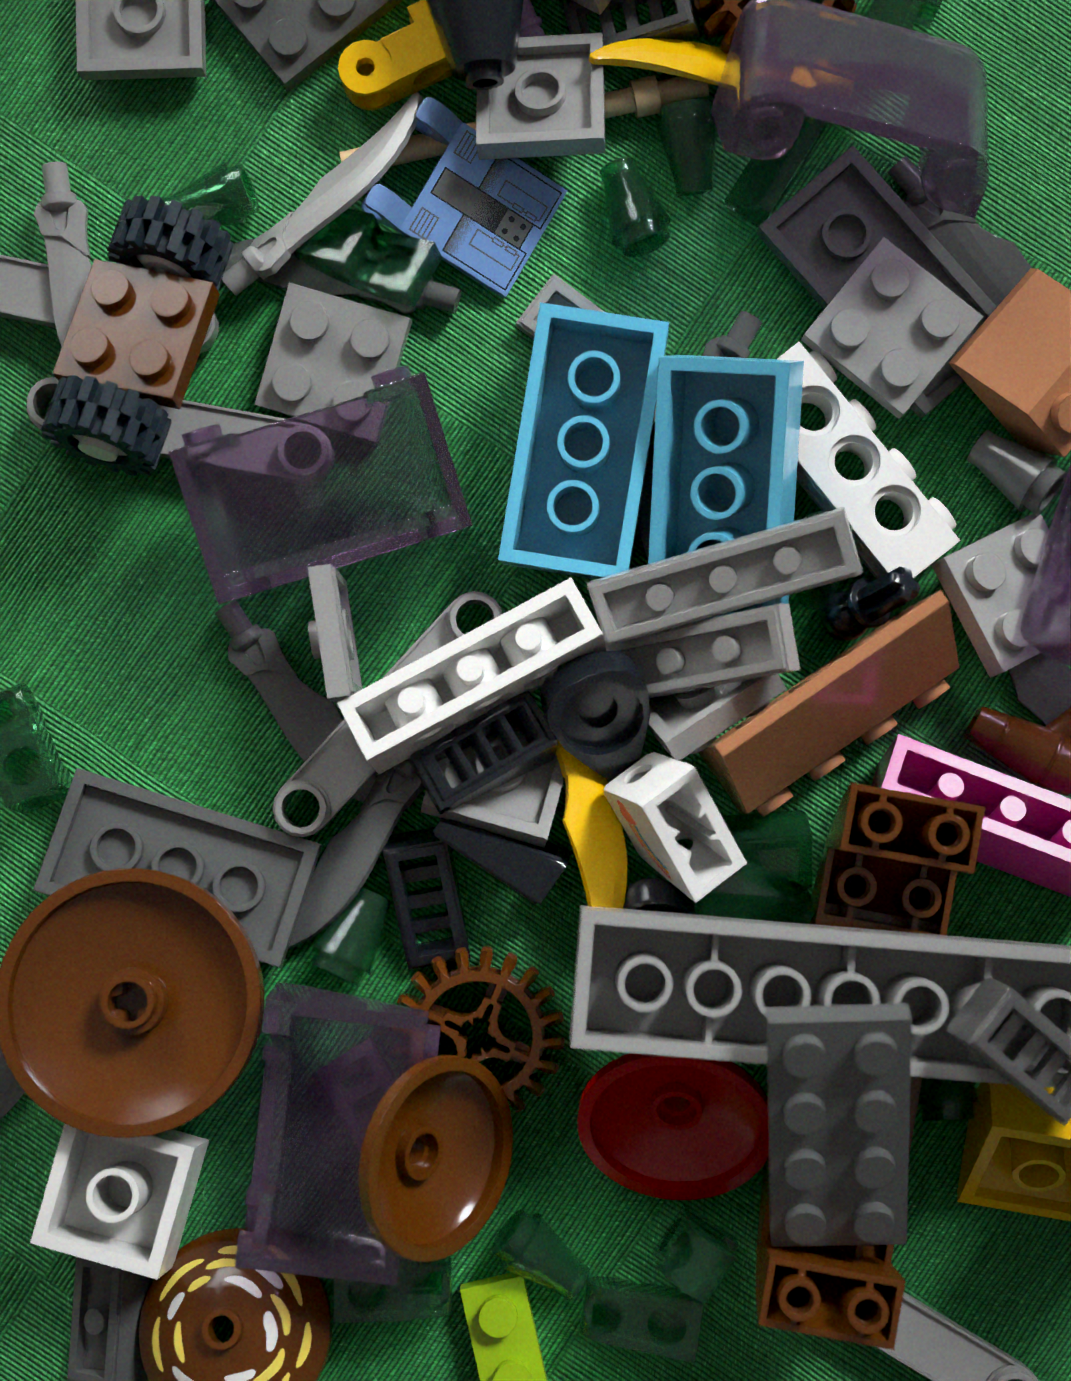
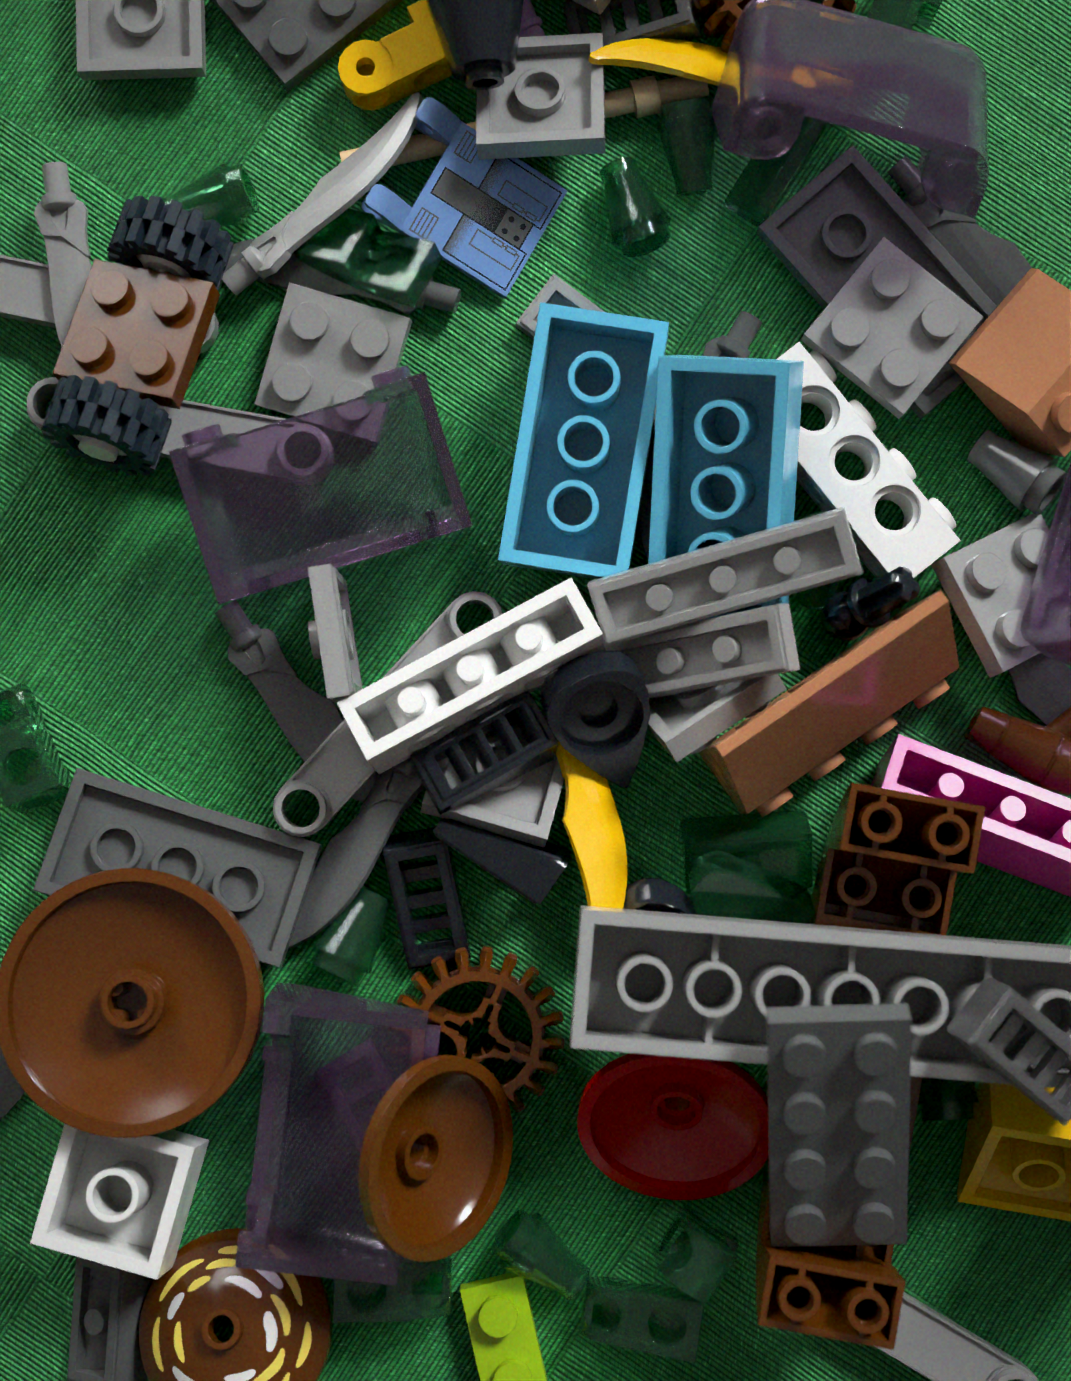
white torso [603,752,747,902] -> none

